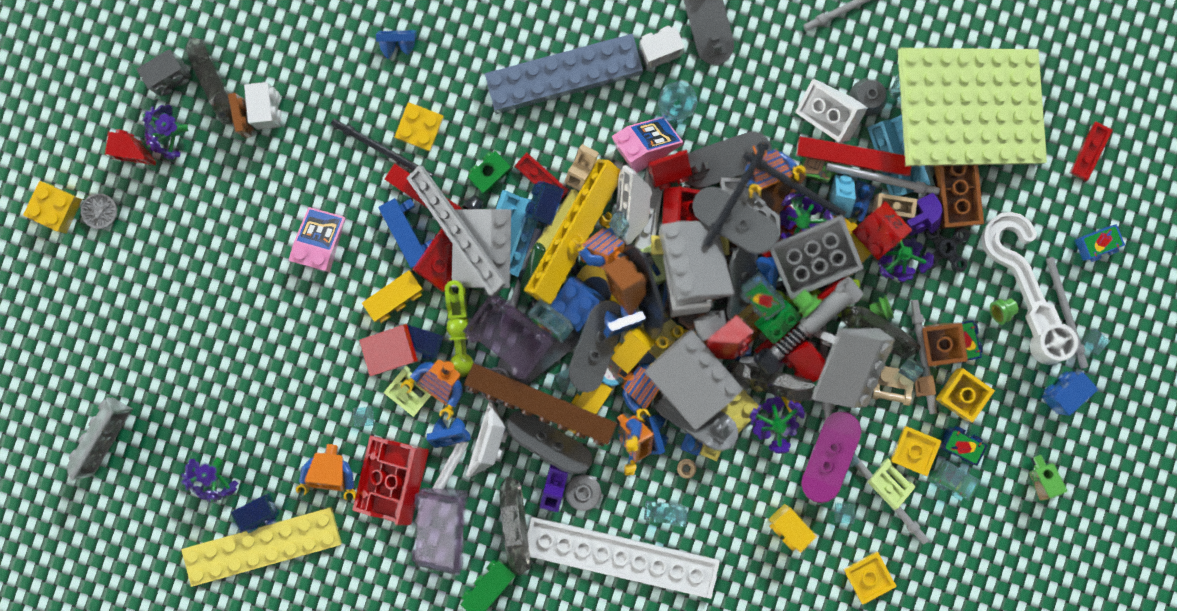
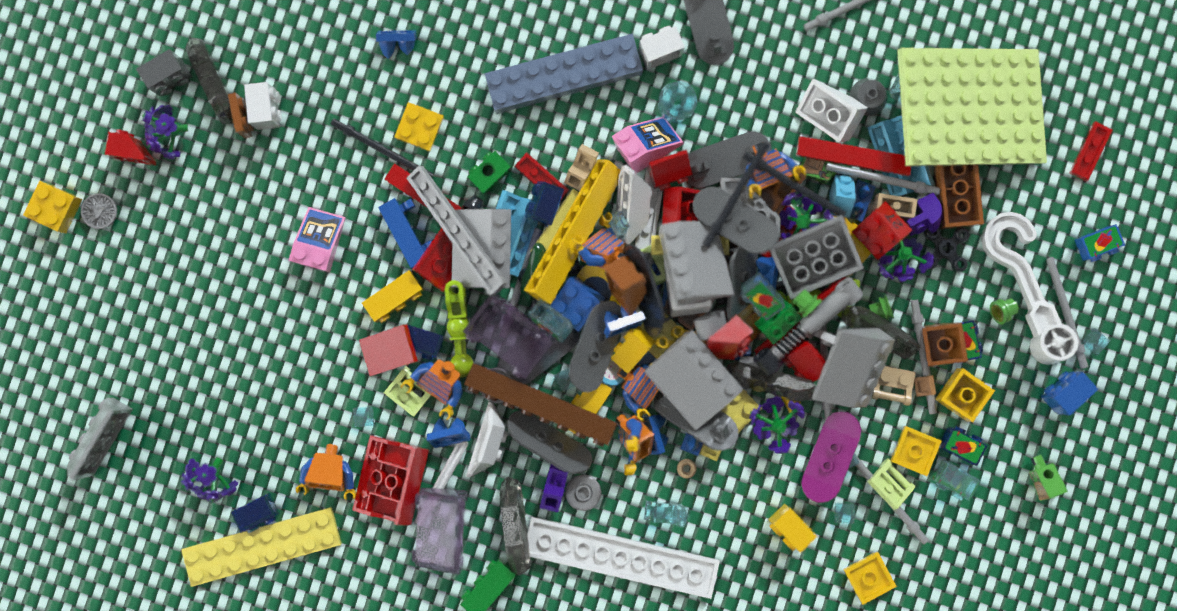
clear light blue tile [899,358,926,382] -> none

